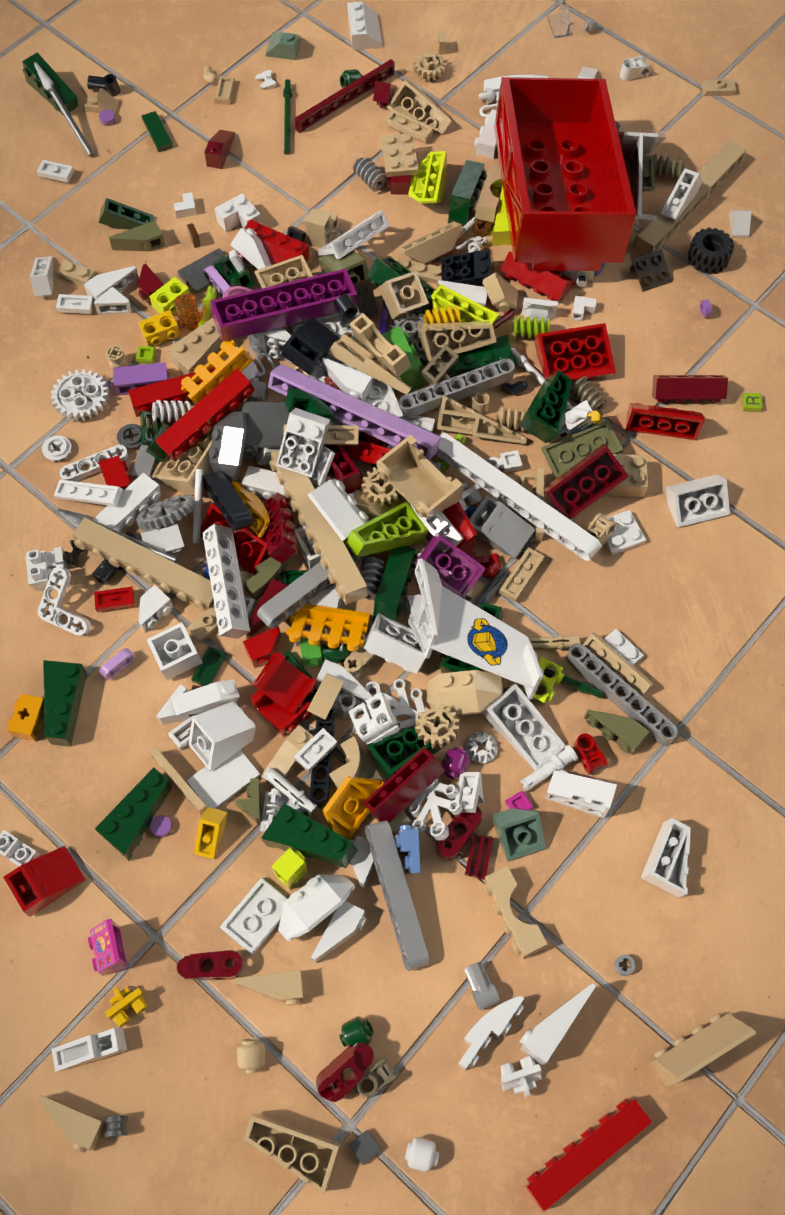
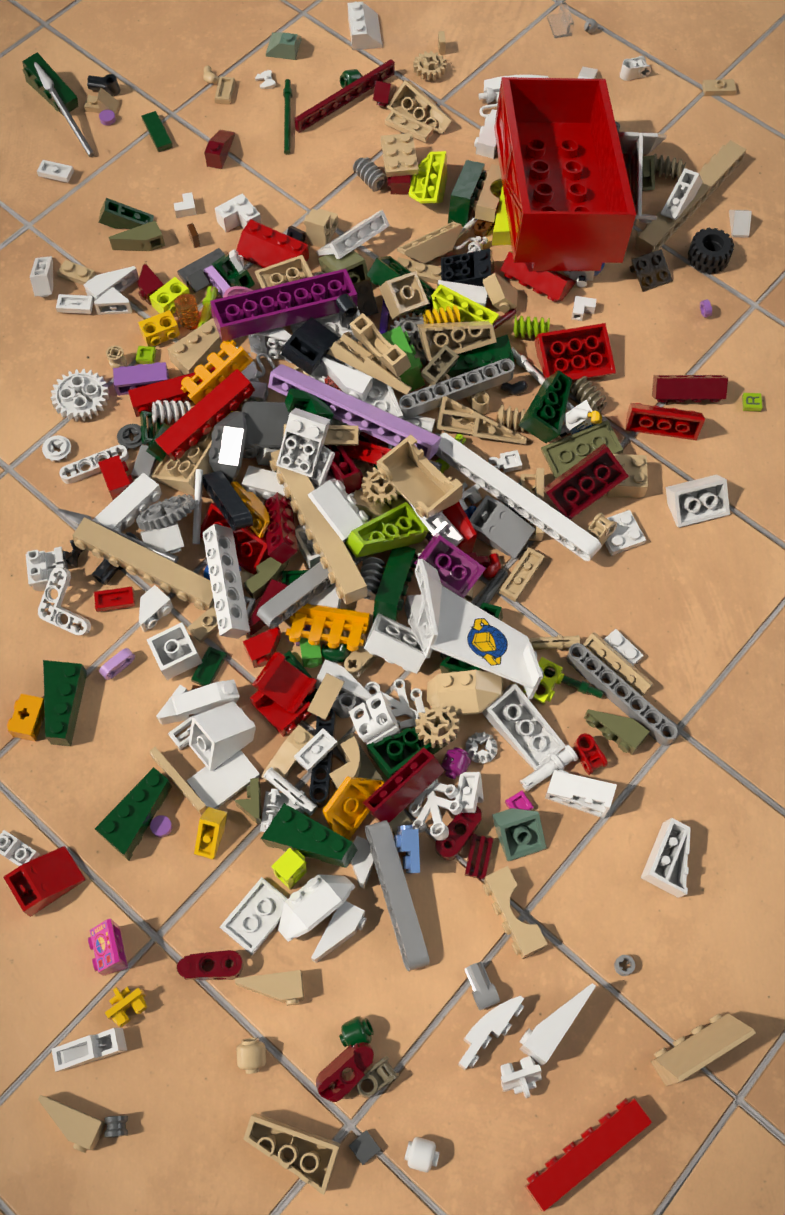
white tile [54,480,123,506] -> none
white slope [230,228,271,270] -> none
white slope [522,297,558,322] -> none

